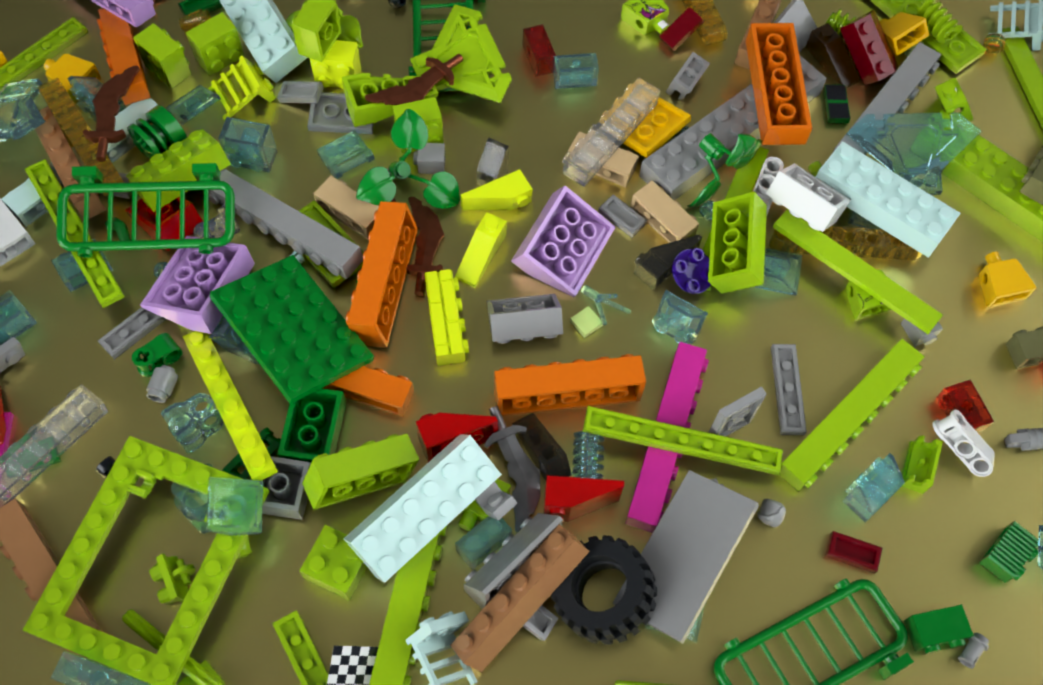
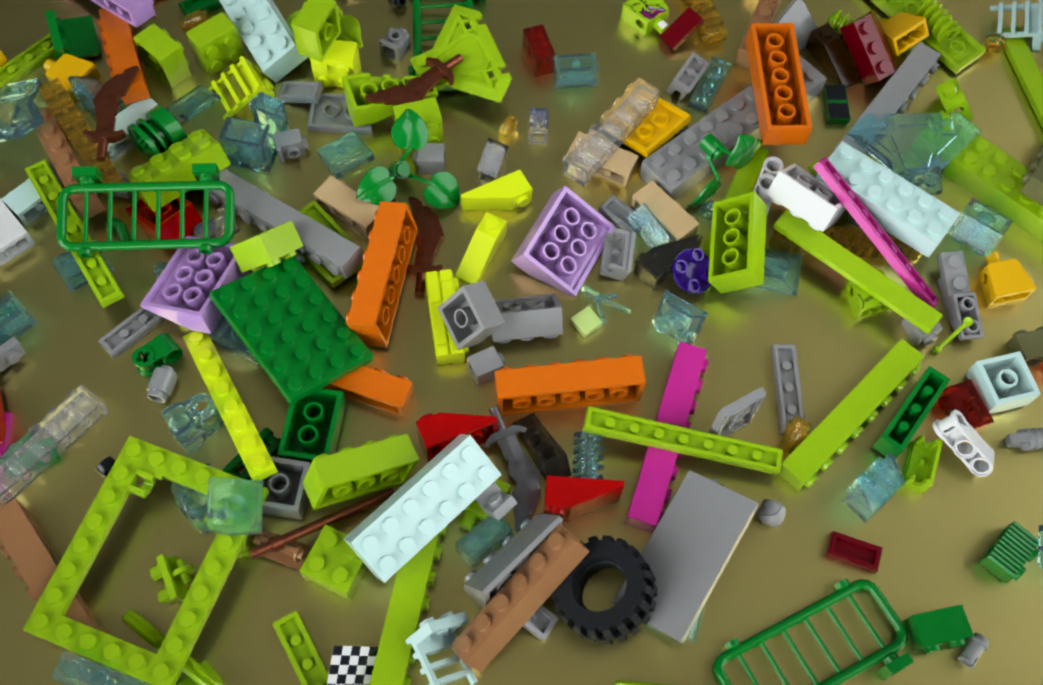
none -> green bracket [45,10,101,60]
none -> lime brick [230,220,303,273]
none -> clear light blue brick [249,92,290,139]
none -> copper bar [249,488,395,559]
none -> medium nougat hinge [253,529,311,570]
none -> light grey brick [273,128,309,164]
none -> light grey brick [379,27,411,63]
none -> light grey brick [438,281,506,350]
none -> light grey brick [467,346,506,386]
none -> clear yellow tile [499,115,518,137]
none -> clear leg [528,108,548,144]
none -> light grey hinge [599,228,636,281]
none -> clear light blue plate [626,203,672,253]
none -> clear light blue plate [688,56,731,114]
none -> clear yellow cone [779,416,812,454]
none -> dark pink tile [813,157,938,308]
none -> green brick [872,366,951,461]
none -> lime hinge [933,317,974,354]
none -> light grey slope [937,251,984,340]
none -> clear light blue brick [947,198,1013,257]
none -> light aqua brick [965,351,1041,416]

